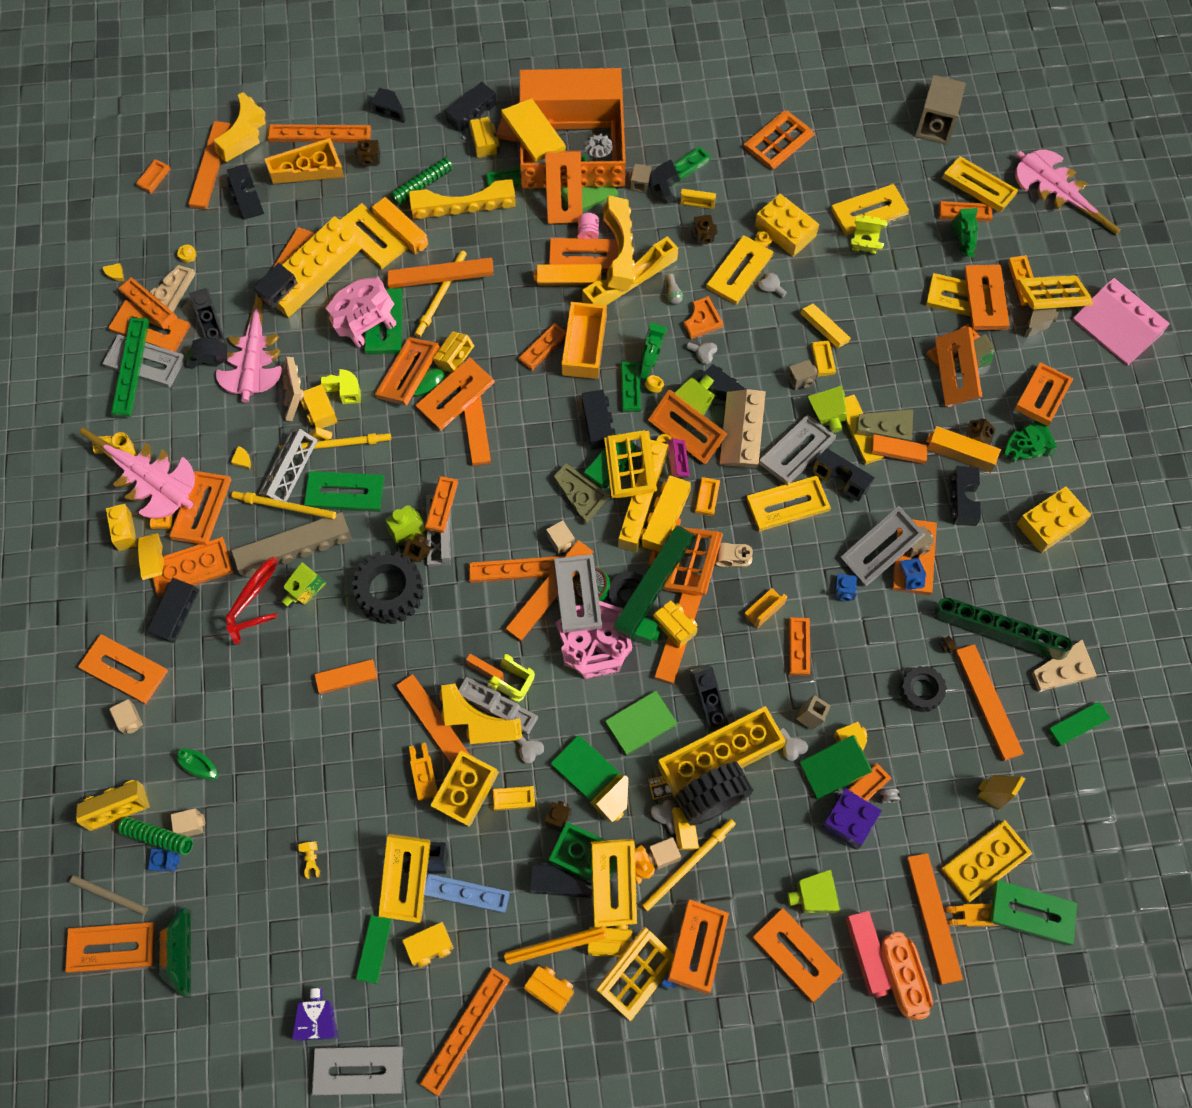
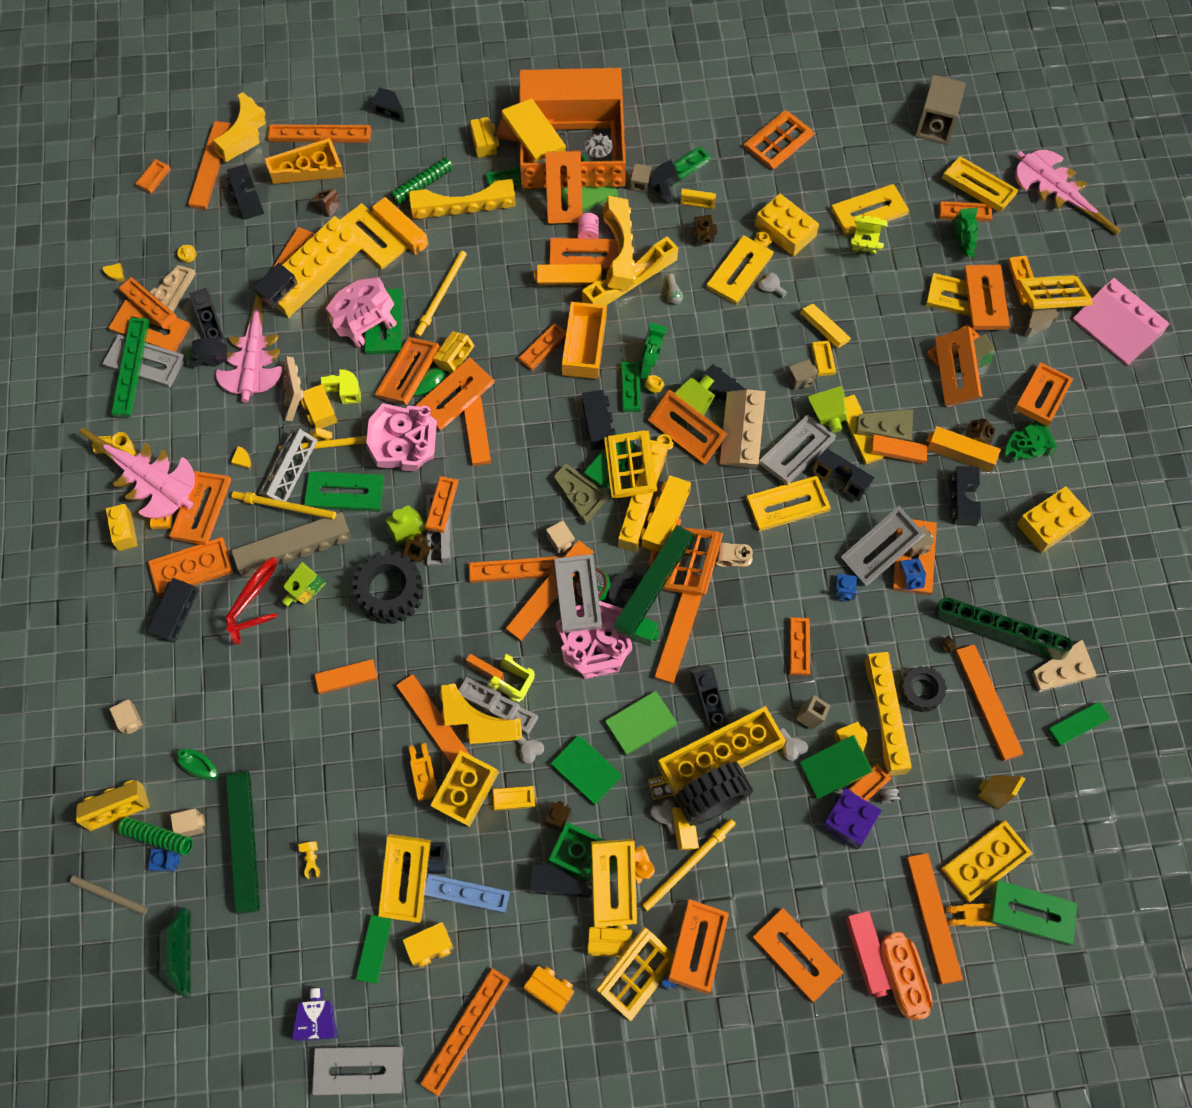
orange piece [65,922,156,973] -> none
orange piece [78,634,168,704] -> none
yellow slope [138,533,164,580] -> none
dark brown brick [354,140,380,166] -> none
orange tile [388,257,494,288] -> none
black brick [445,81,497,132] -> none
light orange axle [504,926,606,964] -> none
slope [590,774,628,822] -> none
tan brick [647,837,681,870] -> none
yellow brick [653,601,698,648] -> none
magenta tile [667,439,690,478] -> none
orange tile [683,296,724,339] -> none
light grey rock [687,342,717,364] -> none
light orange tile [695,477,720,517] -> none
light orange panel [744,588,787,629] -> none
lime torso [787,870,840,914] -> none
none -> dark green beam [227,770,260,915]
none -> reddish brown slope [309,189,340,217]
none -> bright pink brick [366,403,437,471]
none -> yellow arch [864,652,912,776]

